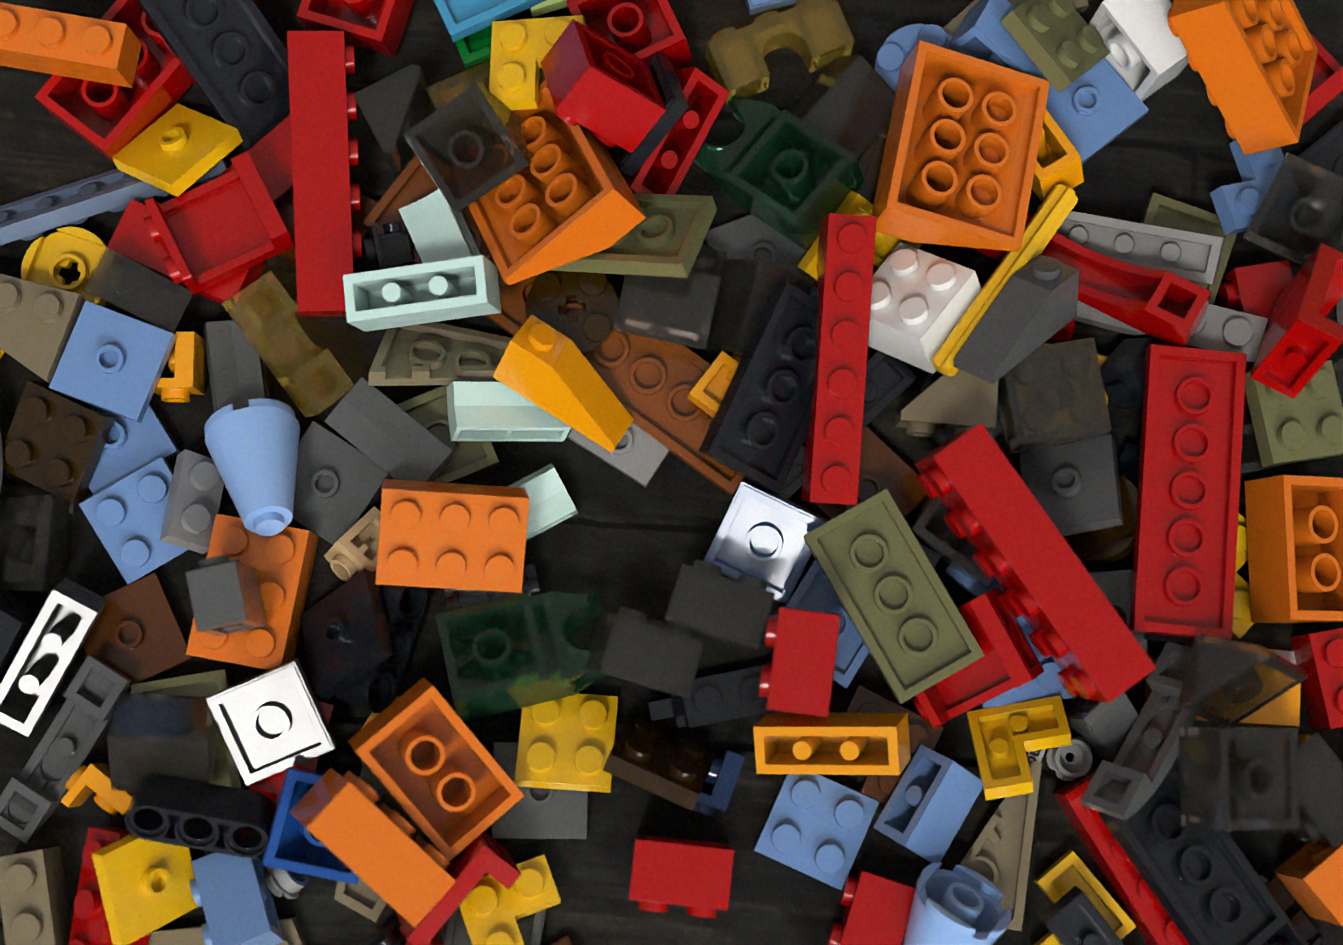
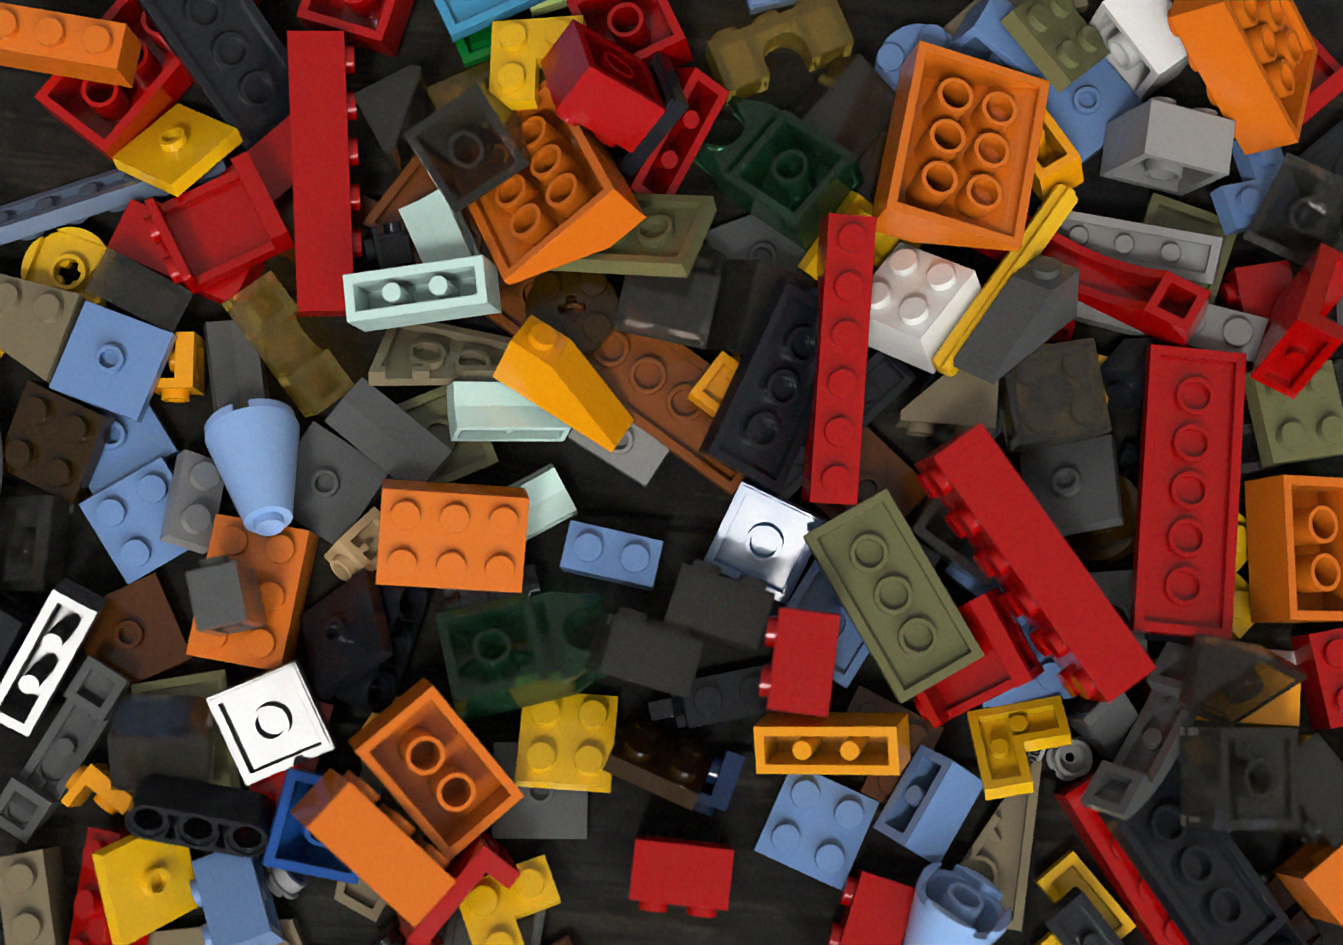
none -> medium blue brick [560,520,663,592]
none -> light grey brick [1100,97,1236,196]

